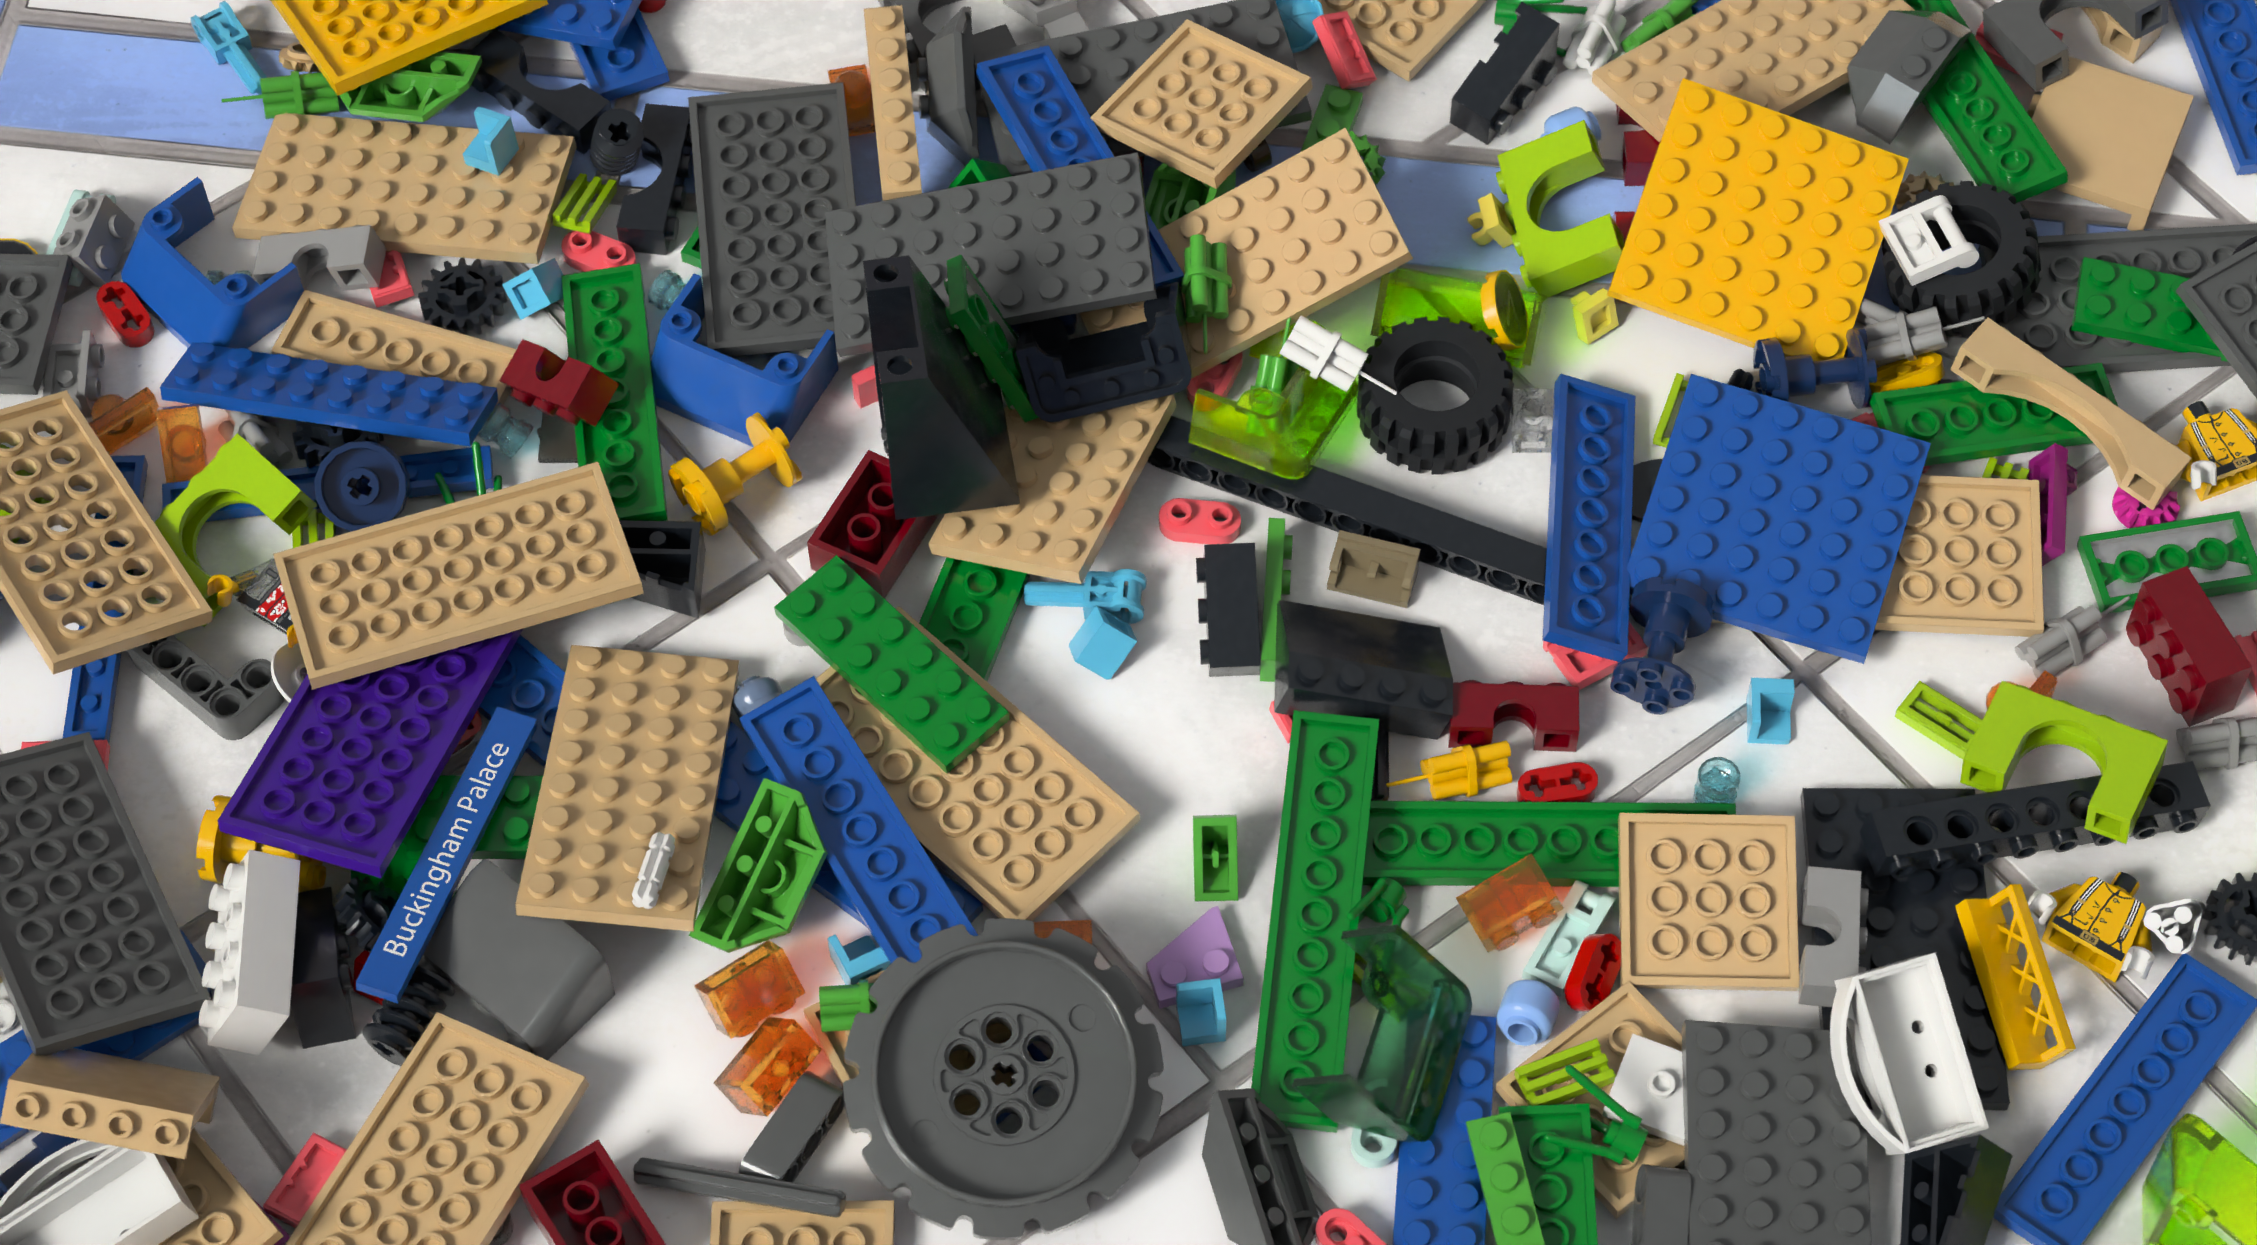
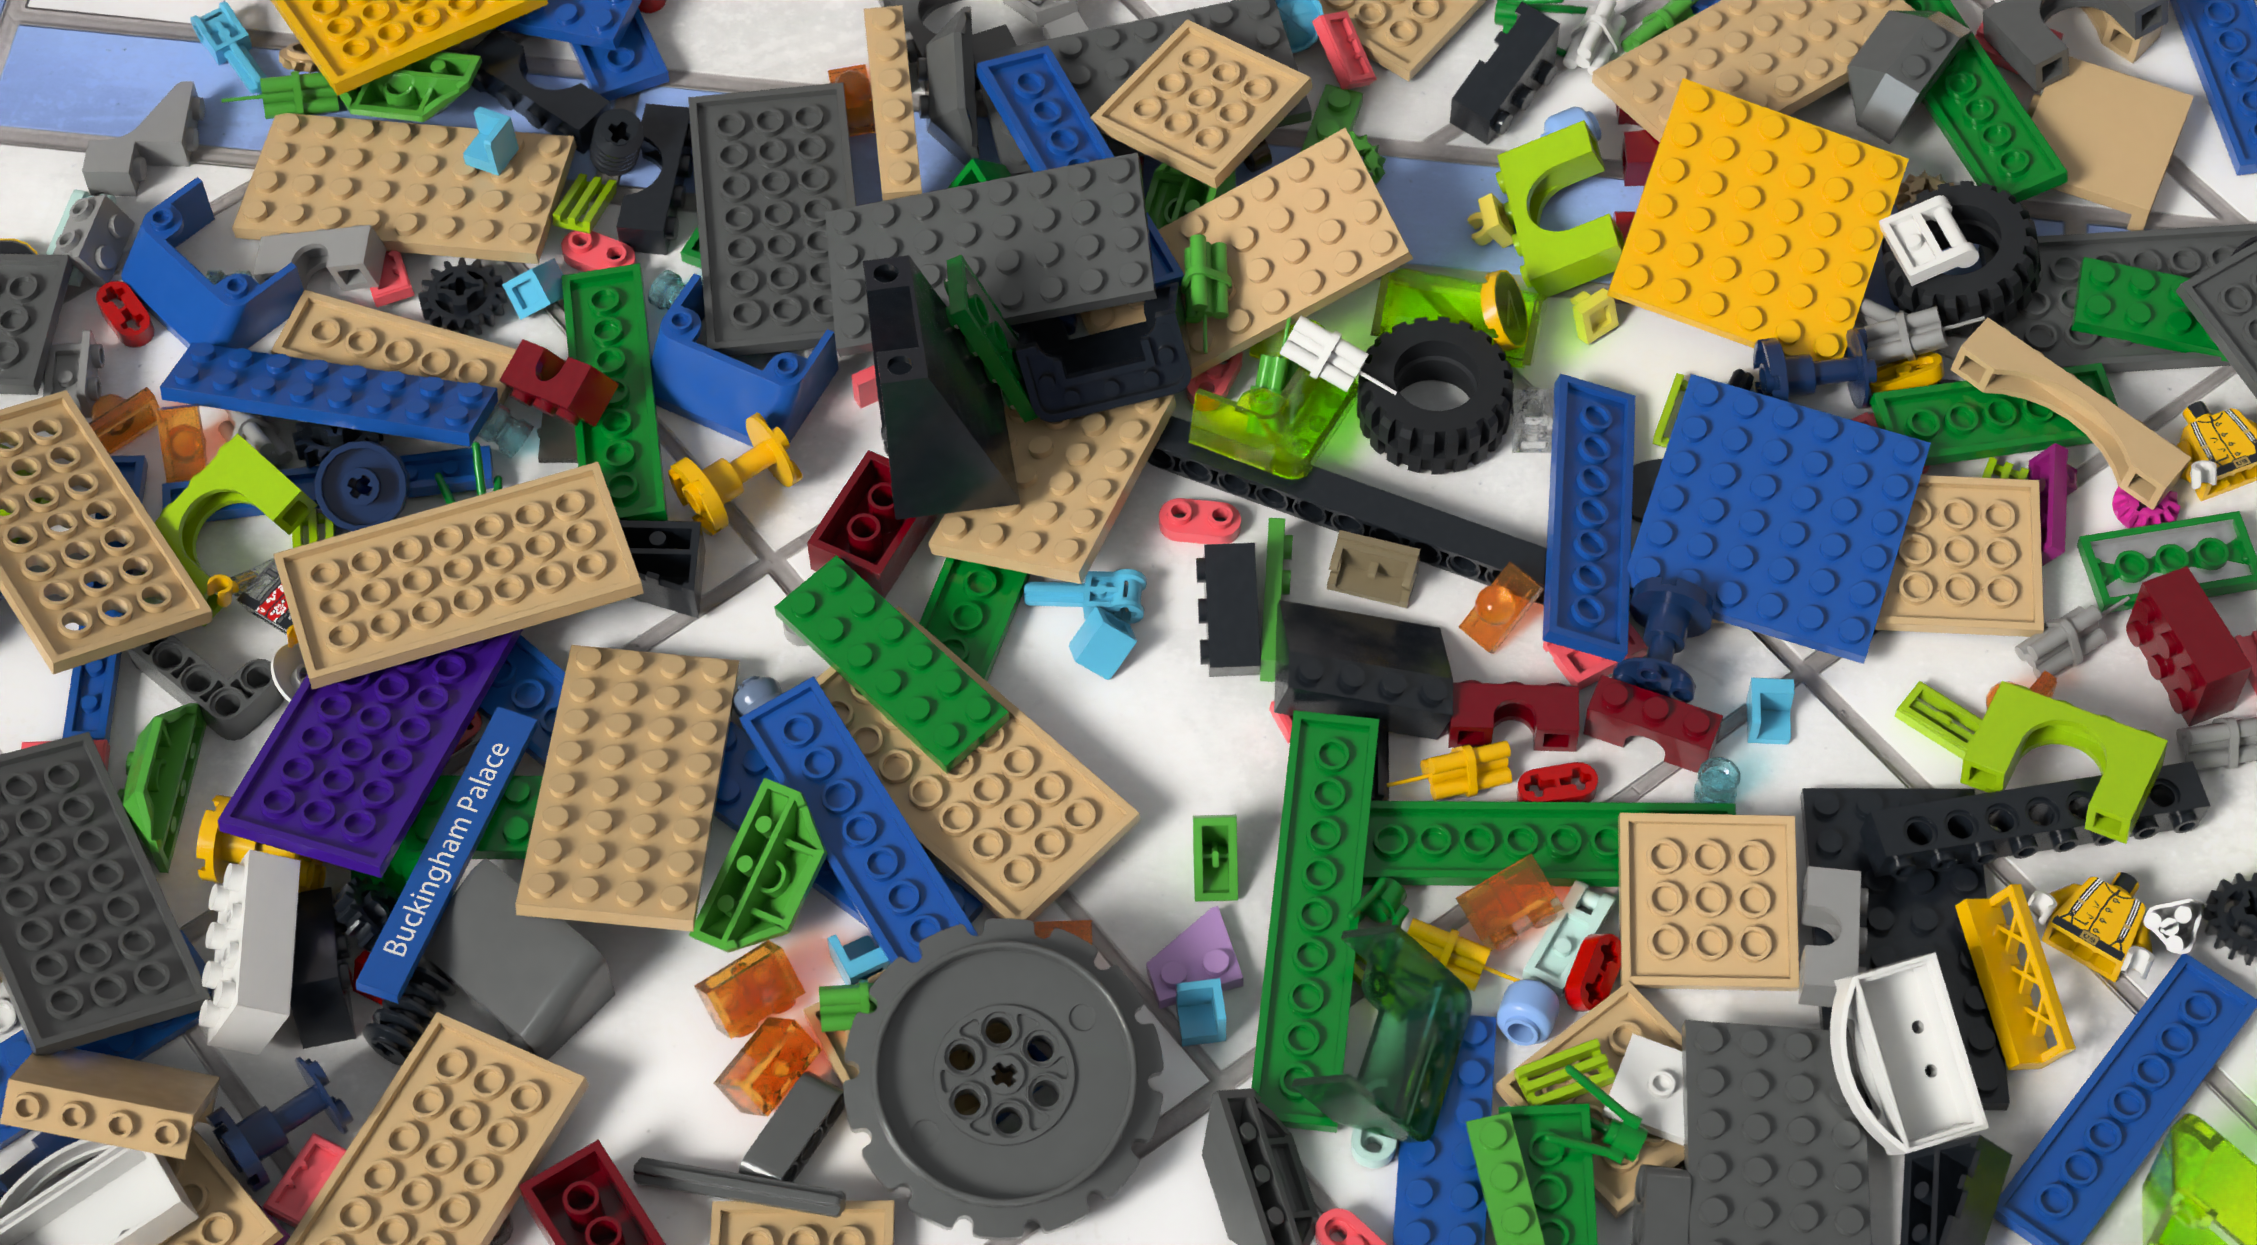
white axle [632,832,675,910] -> none
none -> light grey arch [82,81,205,196]
none -> bright green wedge [117,703,207,873]
none -> dark blue piece [205,1057,354,1193]
none -> yellow piece [1396,918,1520,991]
none -> clear orange tile [1459,562,1545,654]
none -> dark red arch [1583,674,1723,775]

